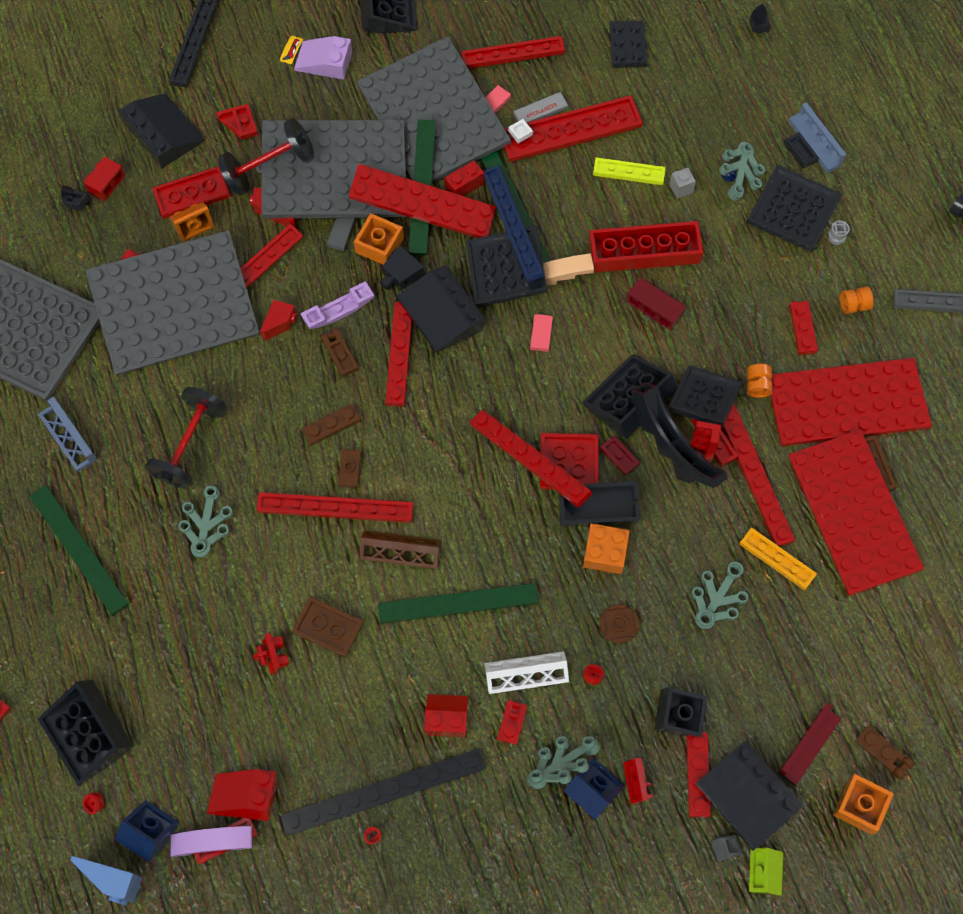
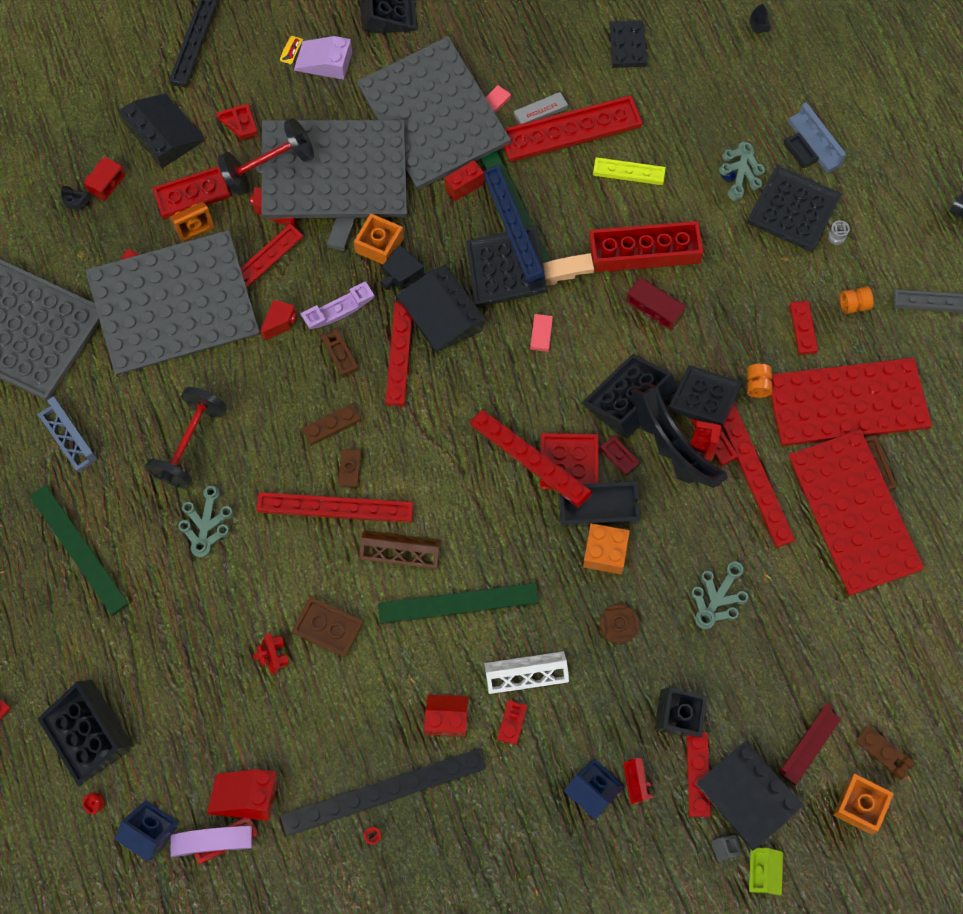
medium blue slope [71,856,142,906] -> none
red plate [348,164,496,238] -> none
dark green tile [409,119,436,256] -> none
red plate [461,36,565,69] -> none
white plate [508,119,533,143] -> none
sand green plant [527,736,600,789] -> none
red tile [583,664,604,685] -> none
light grey brick [670,168,696,199] -> none
light orange plate [739,527,817,591] -> none

